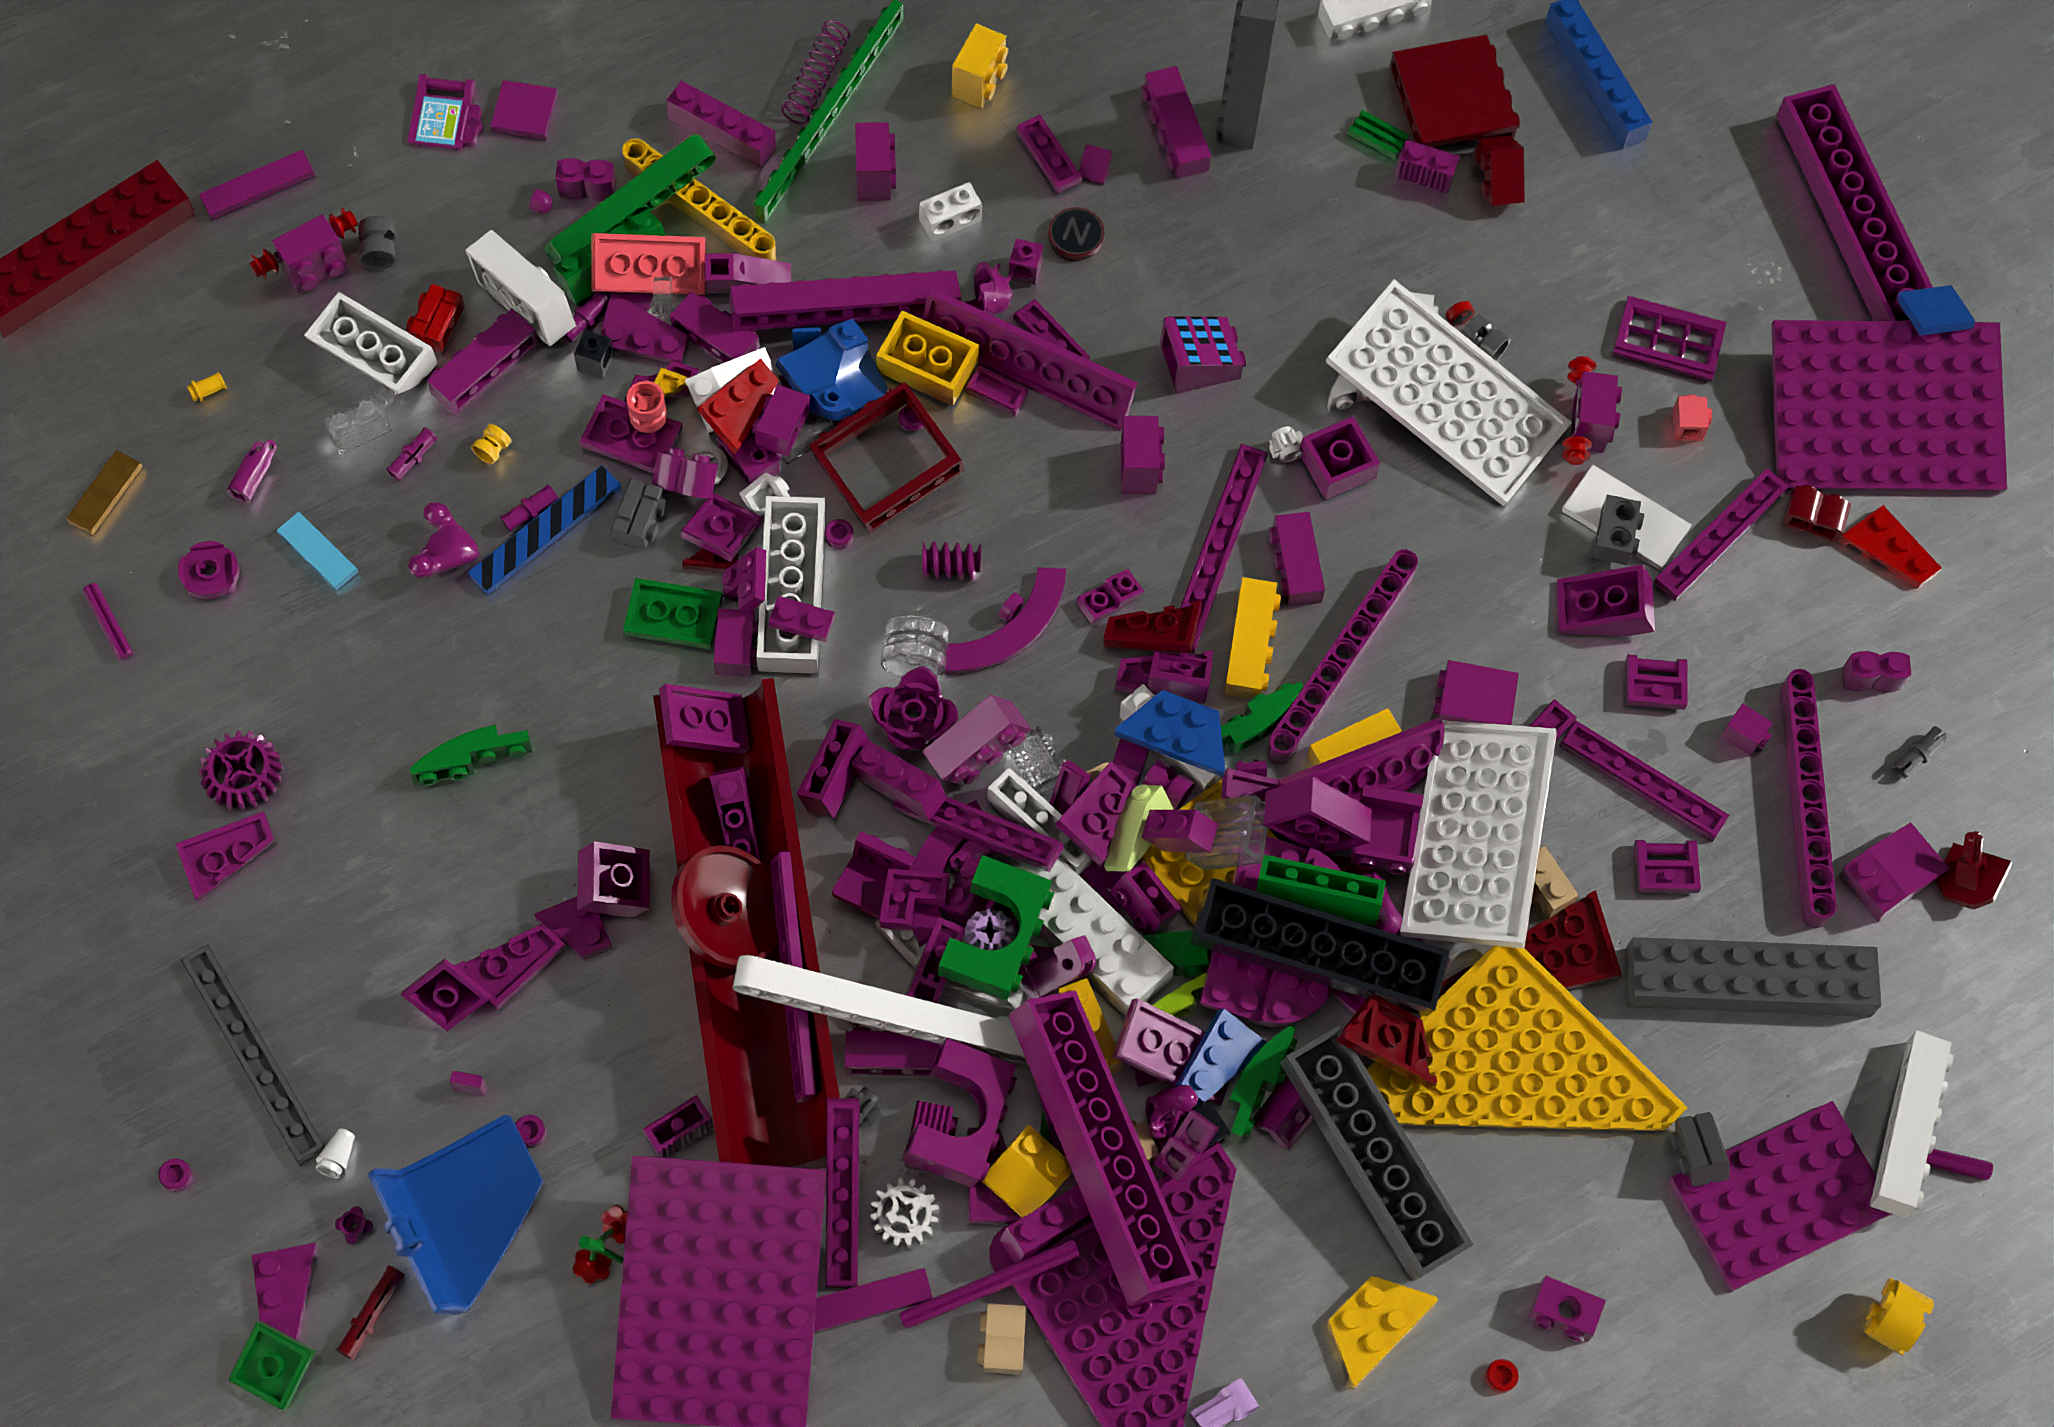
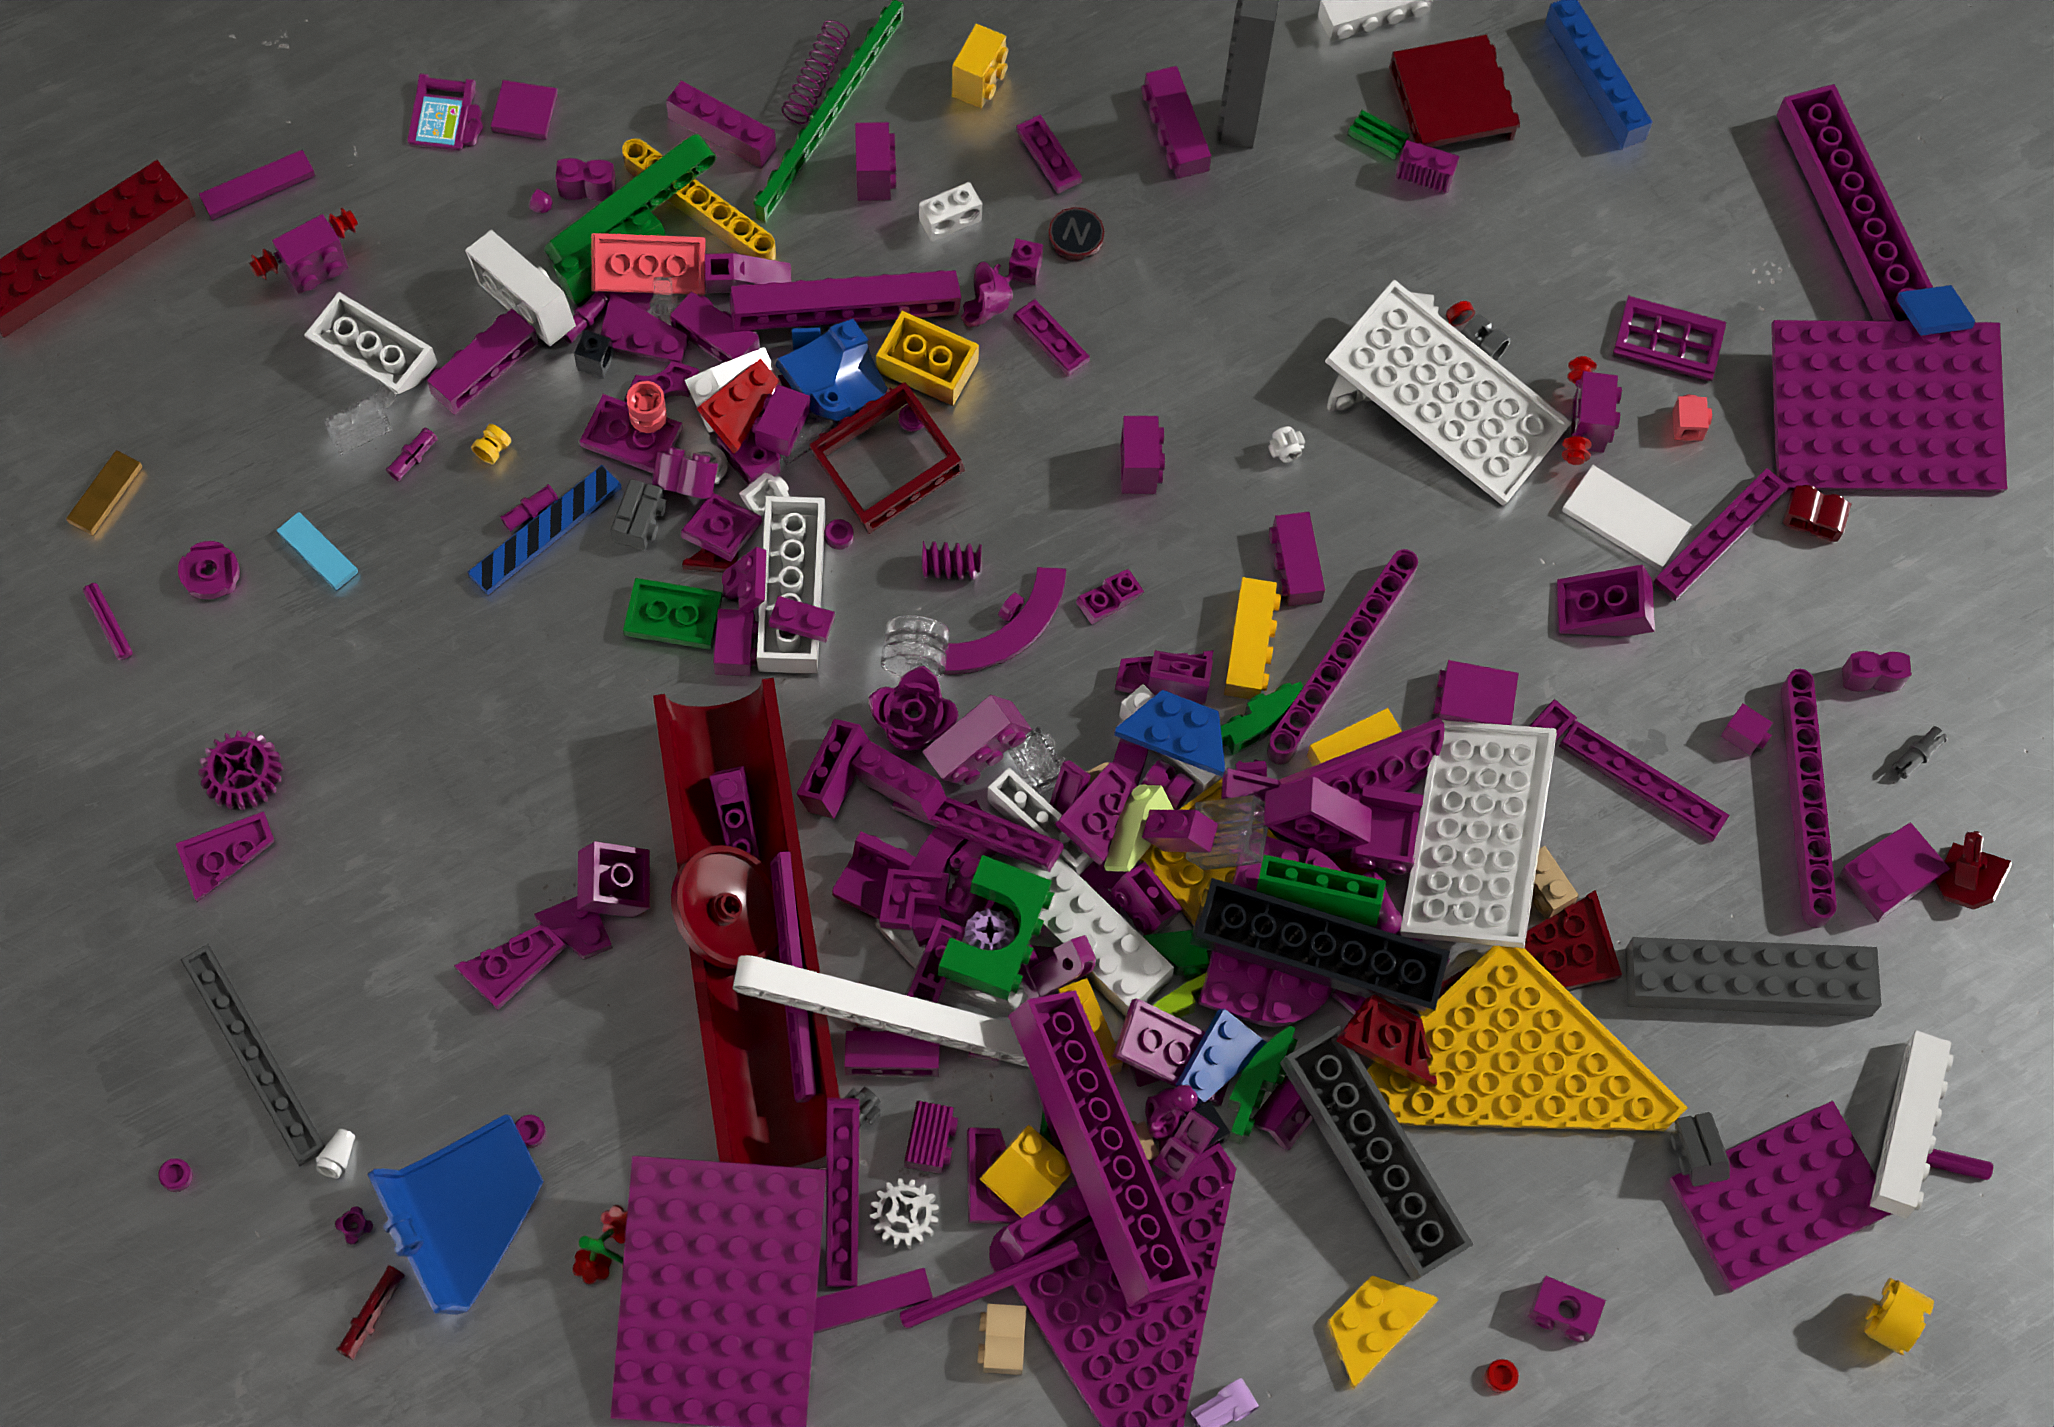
yellow pin [187,372,226,402] -> none
magenta piece [226,440,277,503] -> none
green tile [228,1321,316,1411] -> none
magenta wing [252,1242,318,1341] -> none
dark grey wheel [358,216,396,269] -> none
magenta slope [401,958,491,1031] -> none
red brick [406,284,465,354] -> none
magenta head [408,502,480,579] -> none
green slope [410,725,533,786] -> none
magenta tile [449,1071,487,1096] -> none
magenta brick [643,1095,714,1158] -> none
yellow tile [654,367,688,397] -> none
magenta plate [659,684,750,754] -> none
magenta arch [901,1038,1017,1188] -> none
magenta plate [922,288,1138,431] -> none
magenta tile [965,366,1029,416] -> none
magenta slope [1079,144,1112,184] -> none
dark red wing [1103,600,1202,653] -> none
magenta slope [1160,316,1246,394] -> none
magenta tile [1180,444,1268,654] -> none
magenta brick [1300,416,1380,500] -> none
dark red brick [1474,136,1525,206] -> none
dark grey brick [1592,494,1644,565] -> none
magenta plate [1625,654,1688,710] -> none
magenta plate [1634,840,1701,893] -> none
red wing [1839,505,1942,588] -> none

